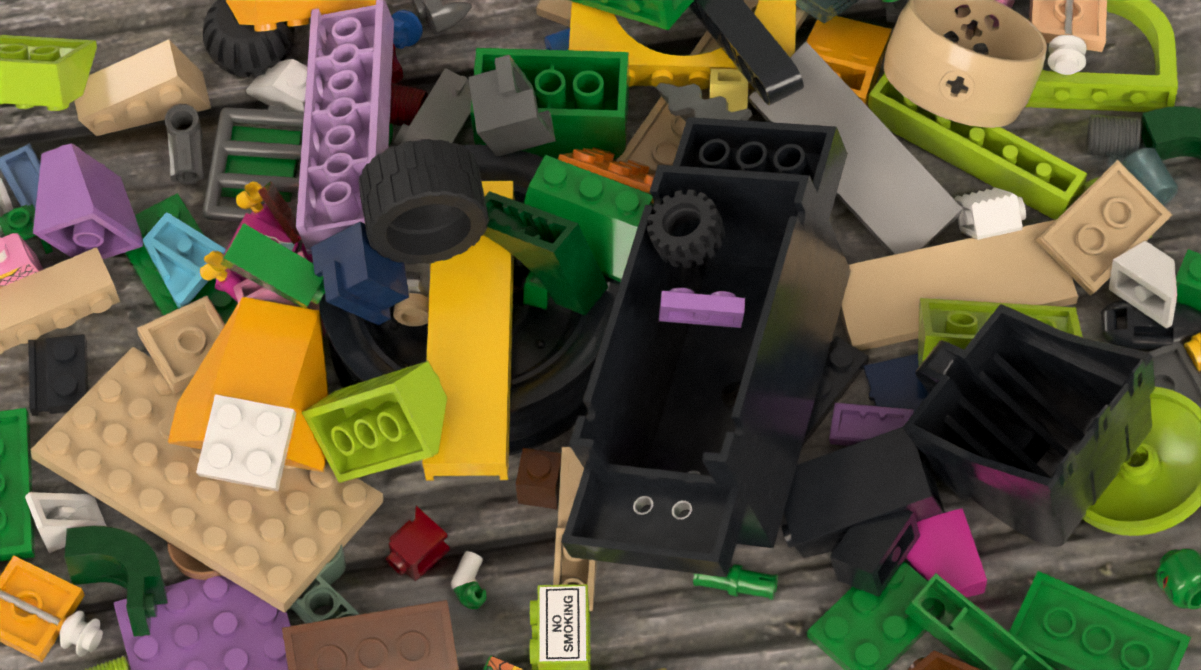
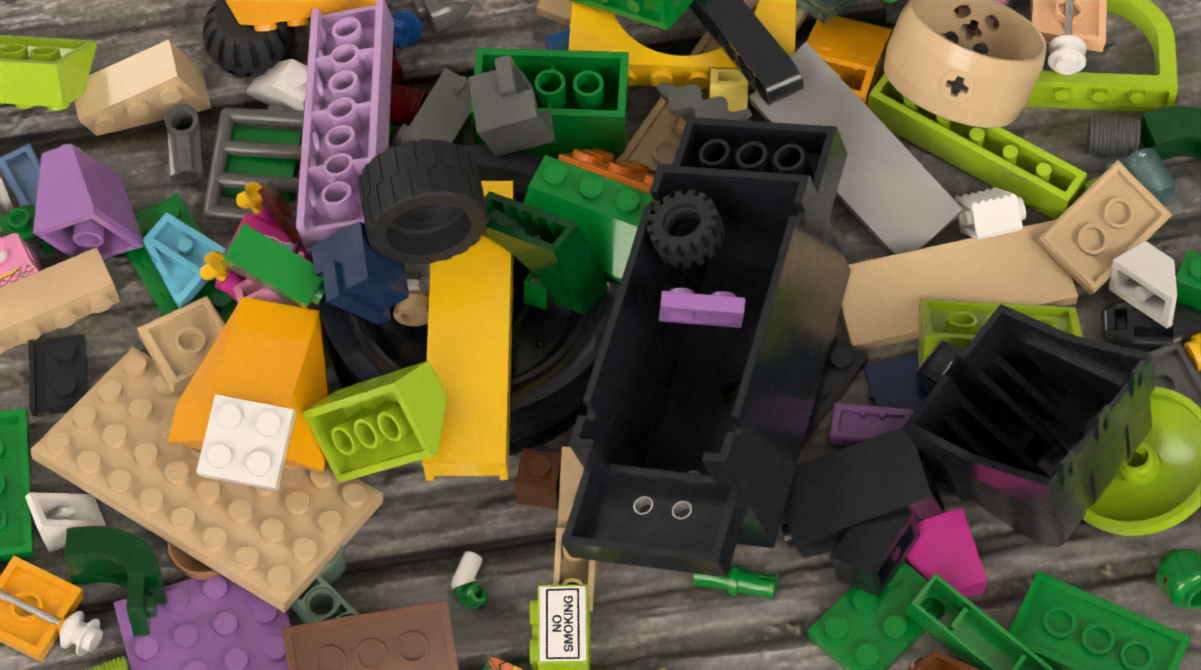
dark red window [386,505,450,582] -> none

